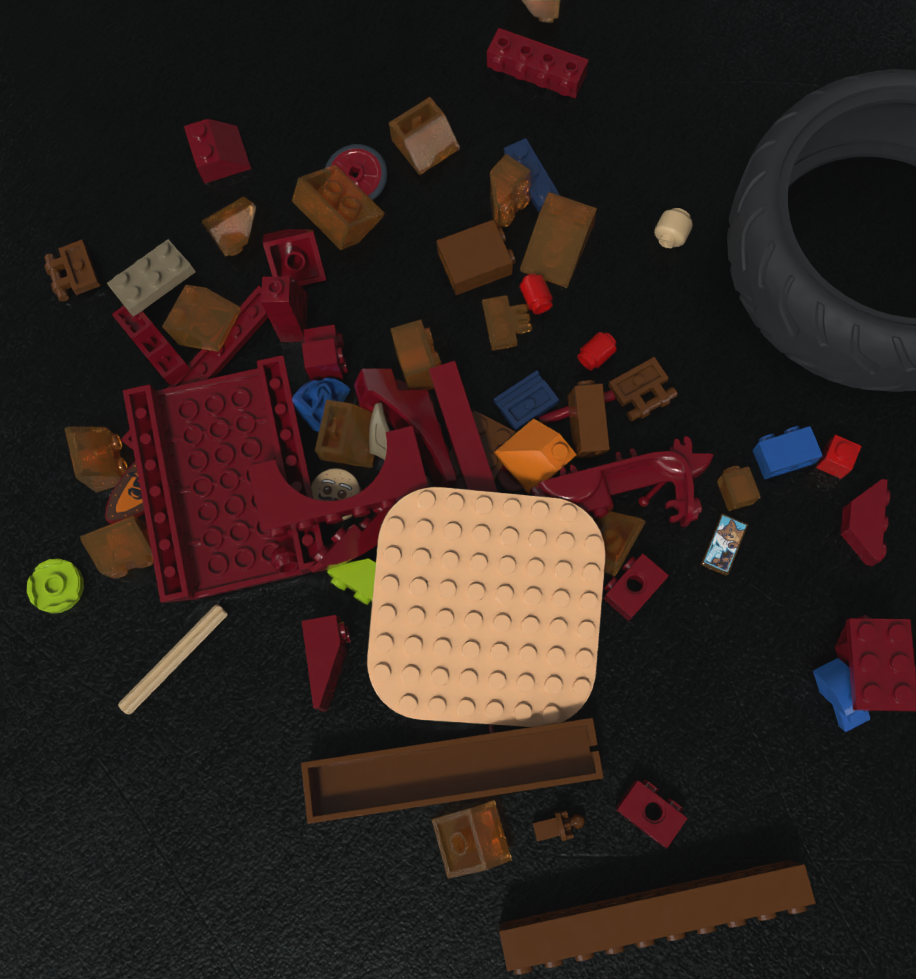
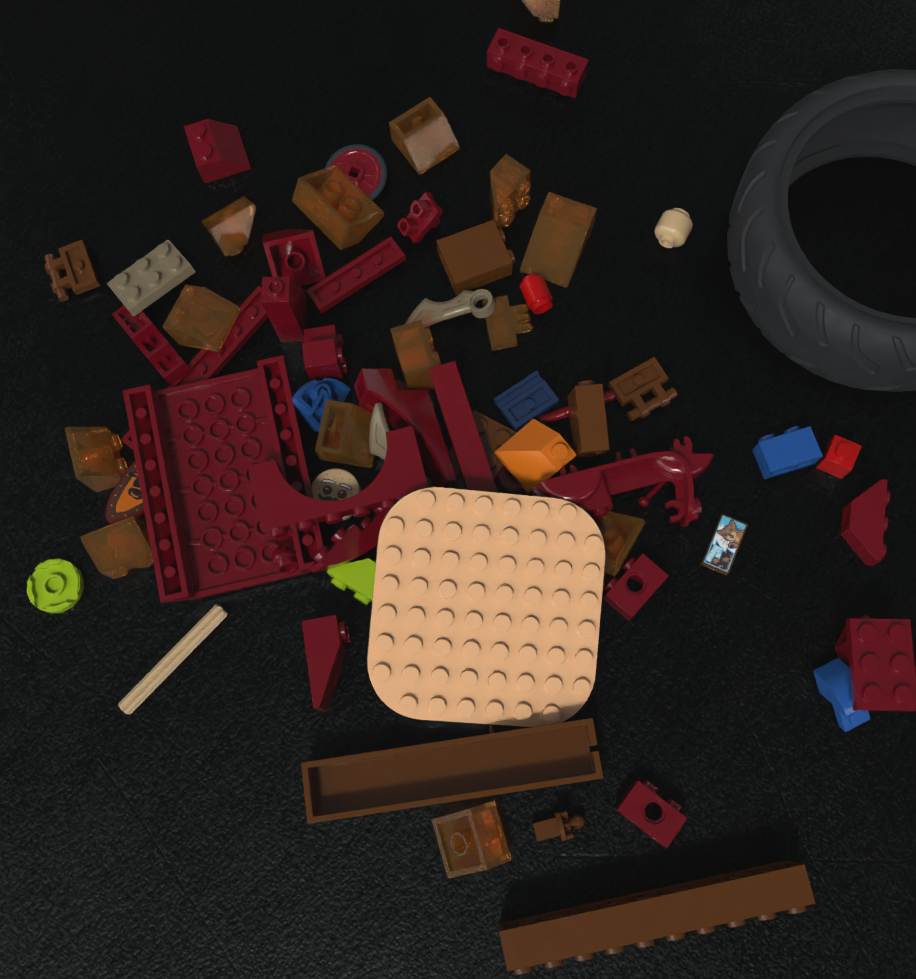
dark blue plate [504,138,561,212] -> none
red brick [577,332,616,371] -> none
clear orange brick [717,466,760,511] -> none
none -> dark red plate [306,237,406,314]
none -> dark red hips [397,192,443,243]
none -> dark tan piece [399,289,496,342]

